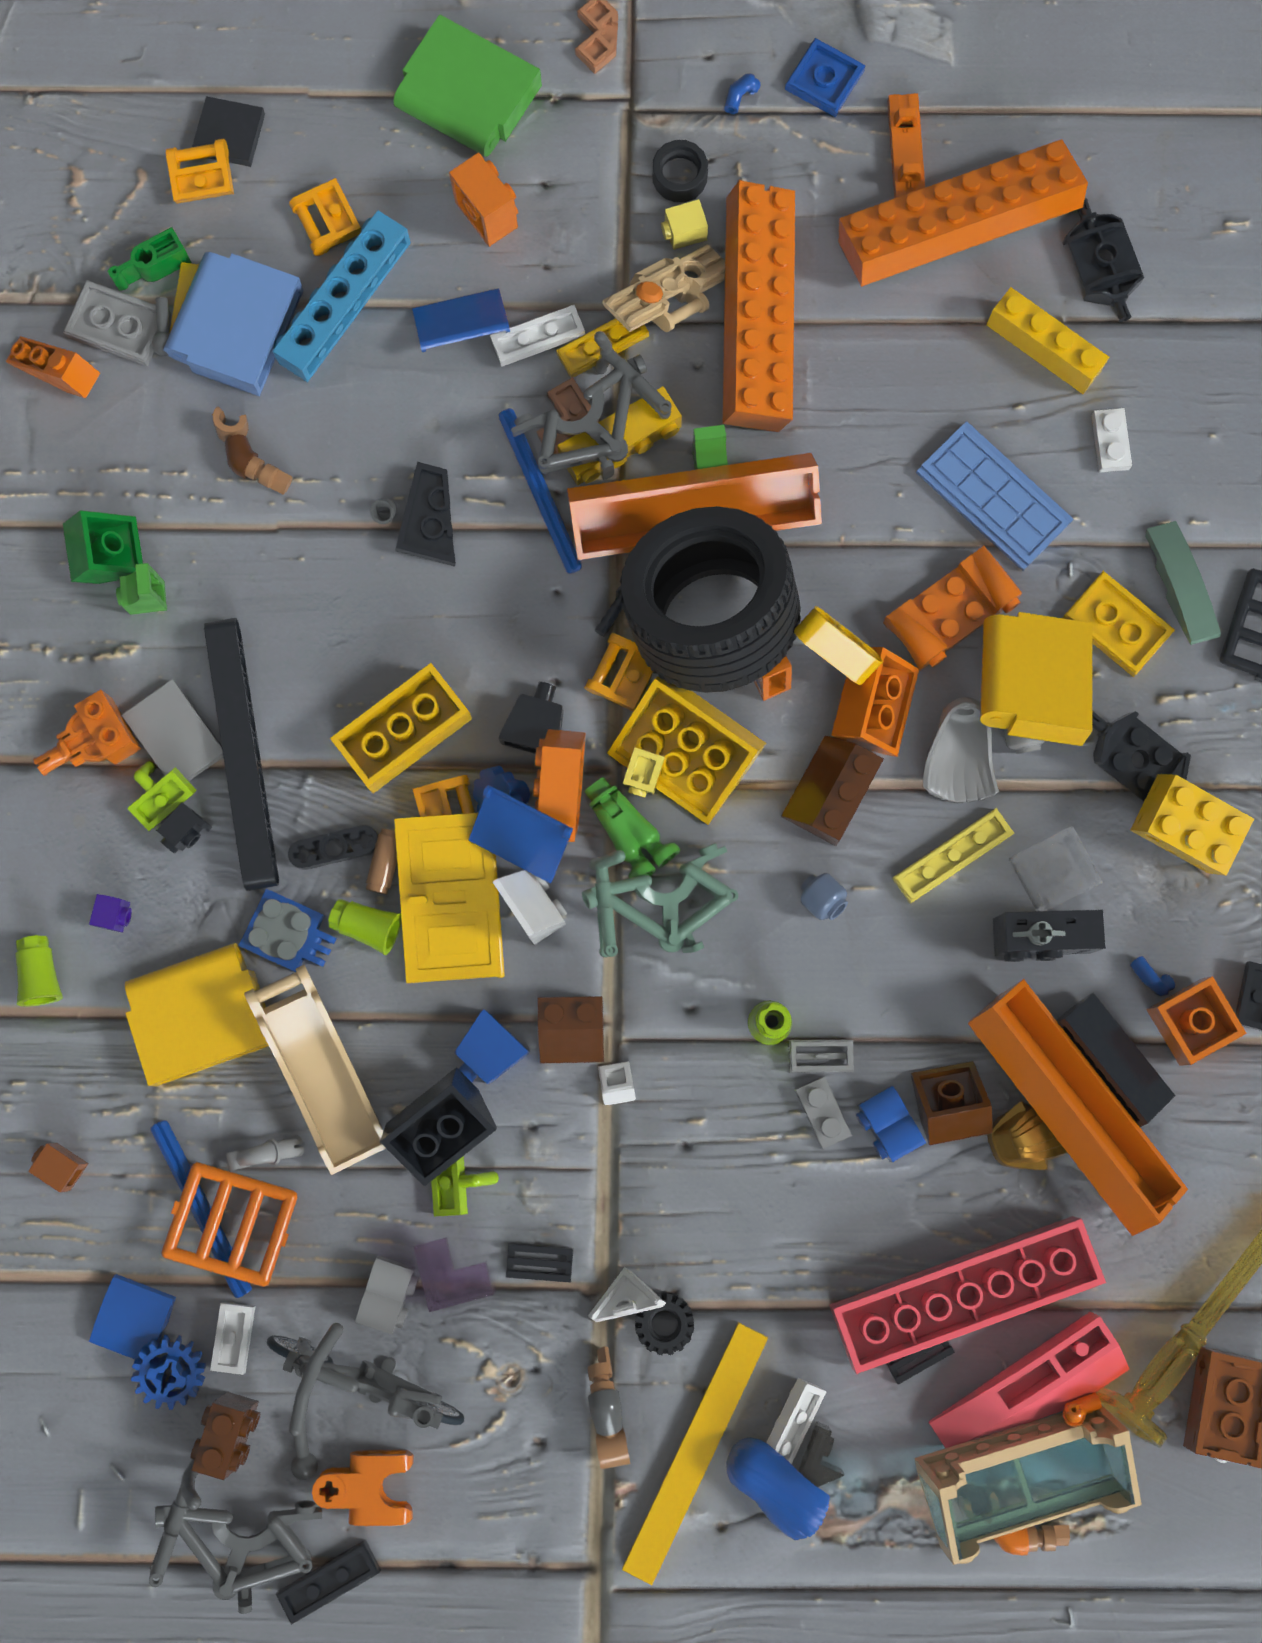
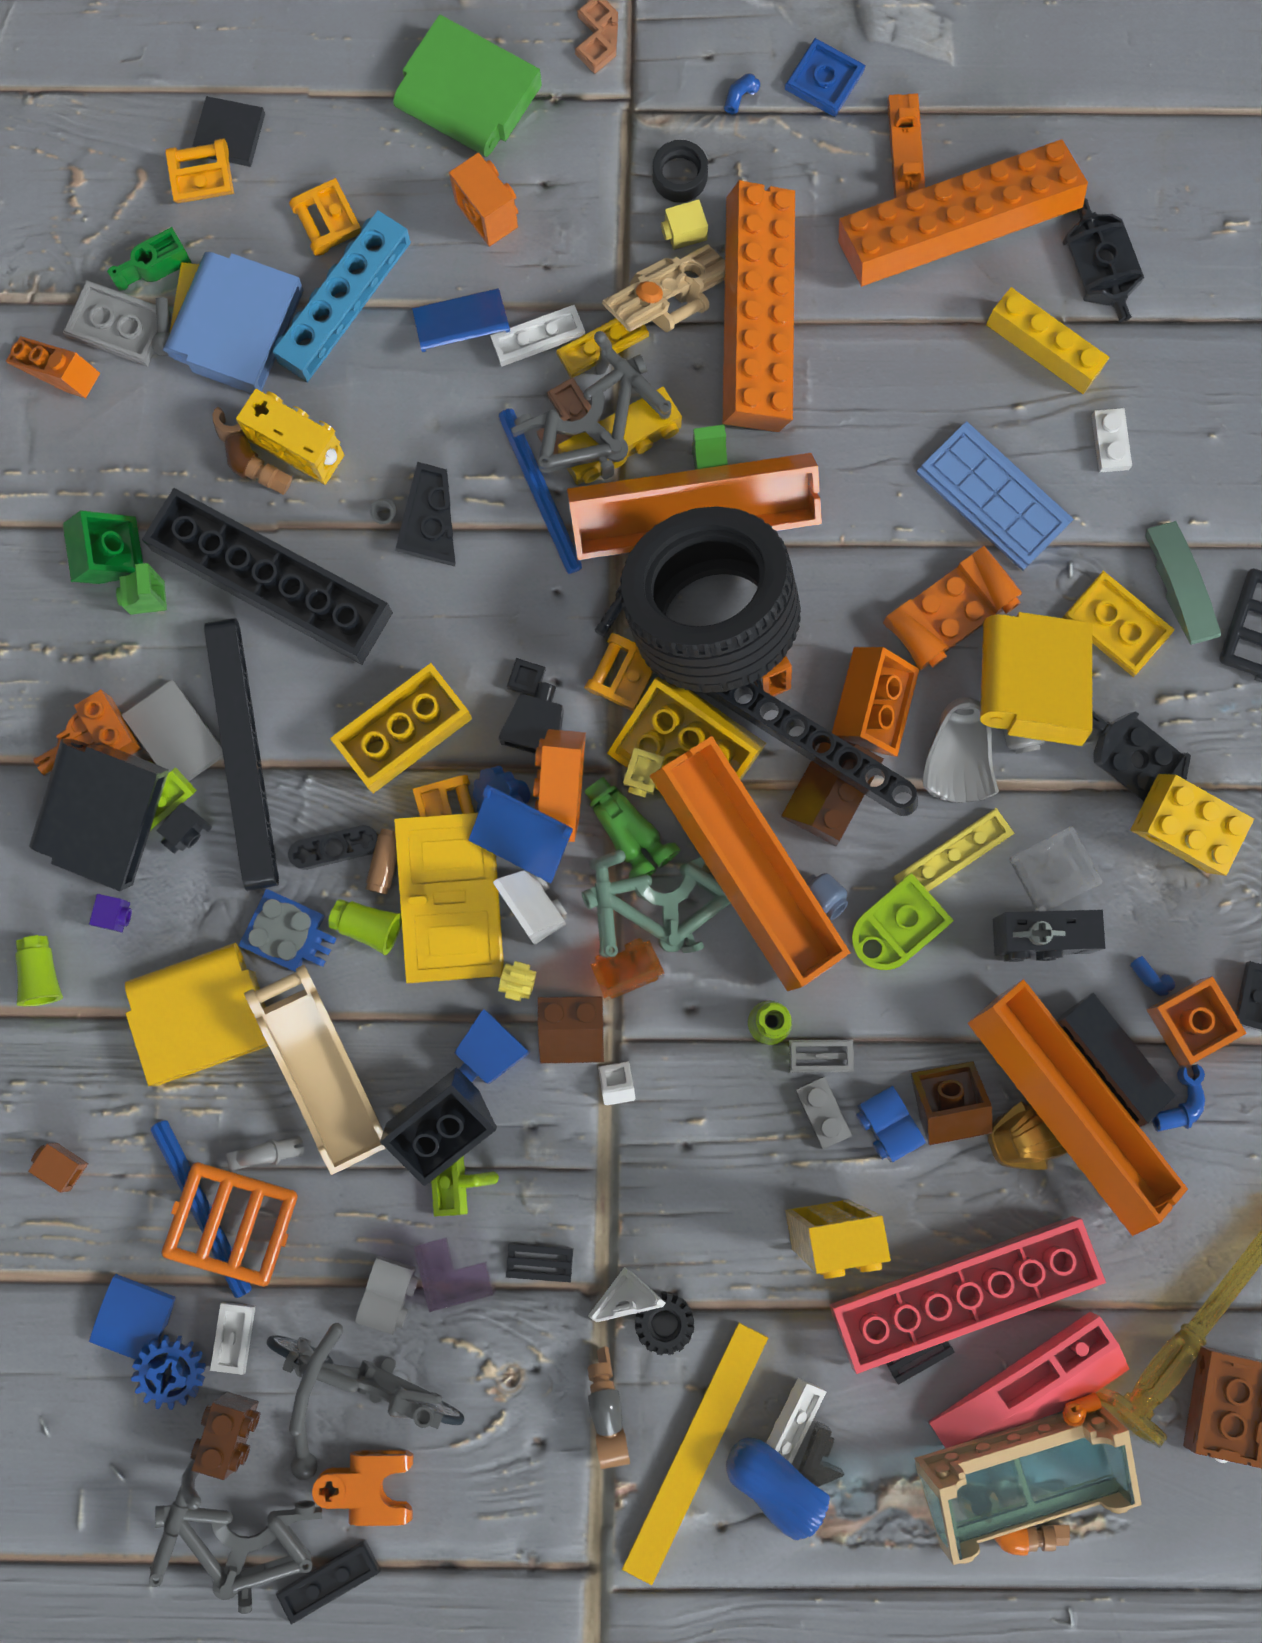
yellow beam [794,606,883,685] -> none
none -> black piece [29,739,169,891]
none -> black brick [142,488,393,665]
none -> yellow piece [236,388,345,485]
none -> light yellow gear [498,961,537,1002]
none -> black tile [506,658,546,697]
none -> clear orange slope [590,938,665,1002]
none -> orange piece [650,736,851,991]
none -> black beam [703,683,918,816]
none -> yellow brick [785,1199,891,1279]
none -> lime tile [852,873,954,970]
none -> blue piece [1152,1064,1205,1132]

